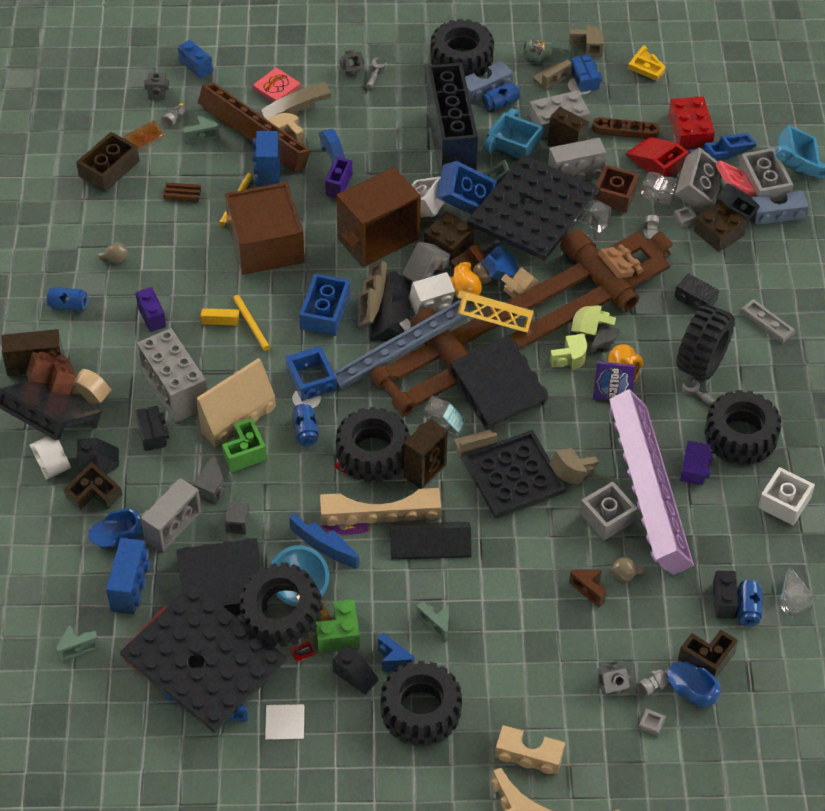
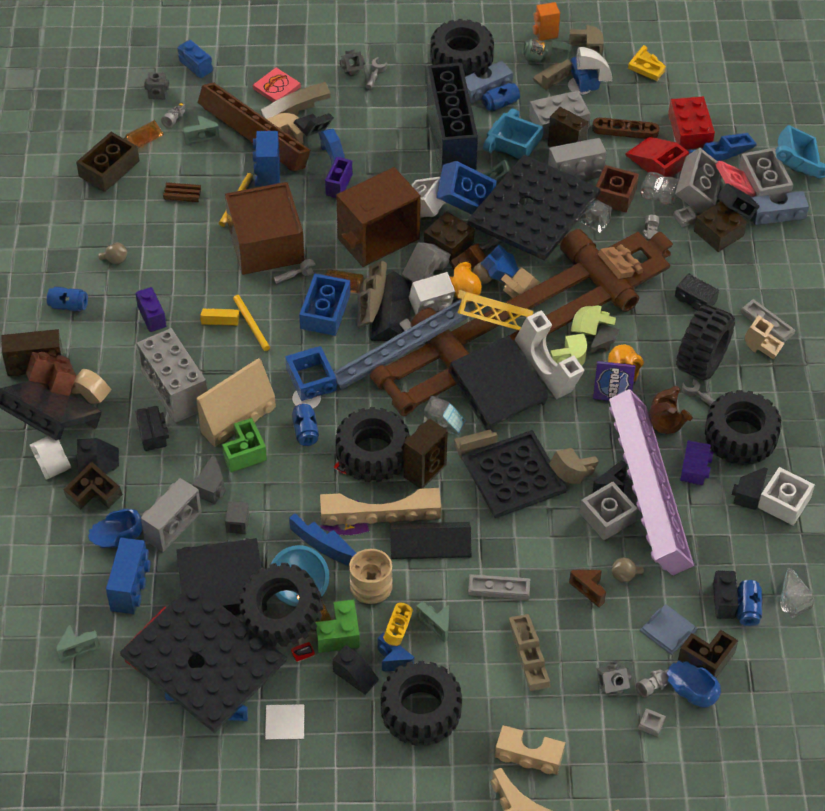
none -> light grey piece [273,259,316,284]
none -> black panel [293,113,334,136]
none -> clear orange slope [325,269,364,293]
none -> tan wheel [349,549,392,604]
none -> yellow beam [383,603,413,646]
none -> light grey tile [468,574,530,600]
none -> dark tan slope [509,614,550,691]
none -> white arch [515,310,585,400]
none -> orange brick [533,2,560,41]
none -> white brick [576,47,612,81]
none -> black slope [593,460,627,493]
none -> sand blue piece [640,604,698,655]
none -> reddish brown piece [649,386,693,434]
none -> black slope [731,467,768,510]
none -> tan brick [745,315,784,360]

